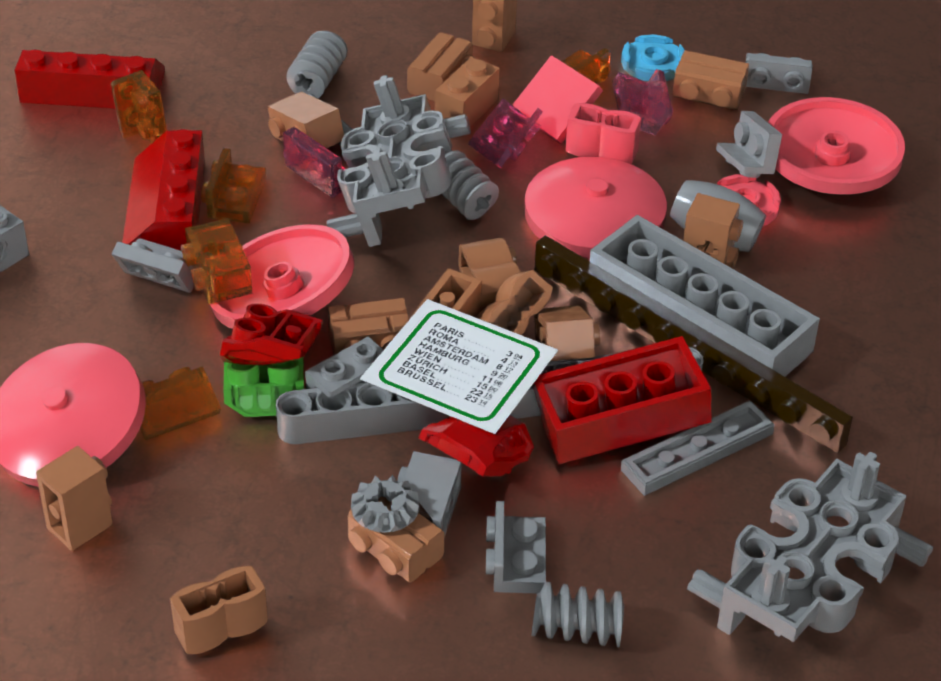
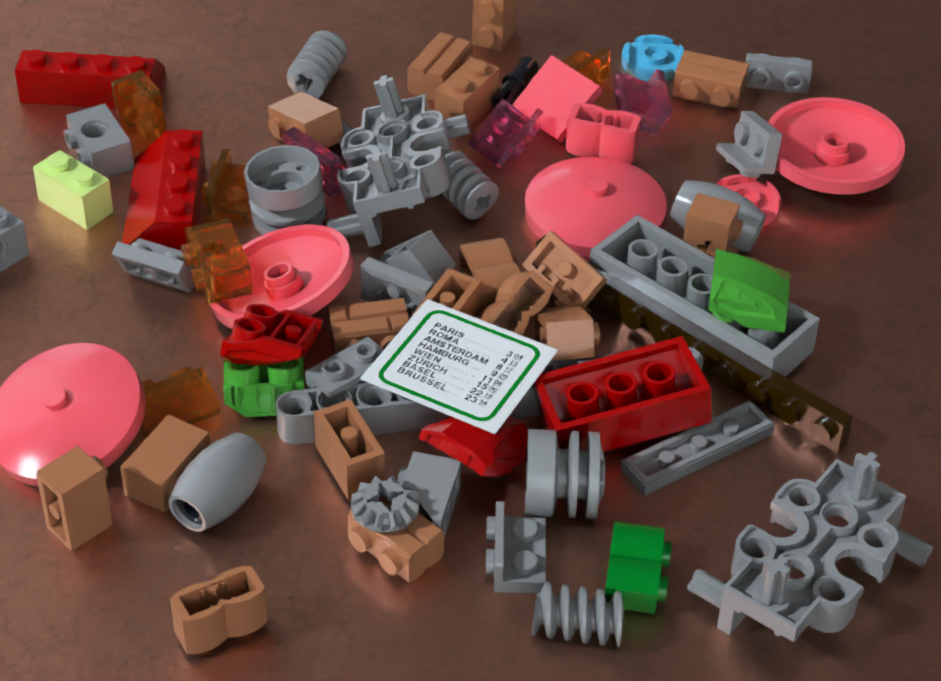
none -> yellowish green brick [33,150,114,230]
none -> light grey brick [64,103,134,177]
none -> nougat brick [120,415,210,513]
none -> light grey piece [169,432,267,532]
none -> light grey wheel [244,145,327,235]
none -> nougat brick [313,399,386,500]
none -> light grey bracket [360,257,434,319]
none -> light grey slope [378,230,457,285]
none -> black pin [491,56,539,113]
none -> nougat bracket [522,231,608,313]
none -> light grey wheel [525,429,605,519]
none -> green brick [605,521,672,614]
none -> bright green slope [708,248,790,332]

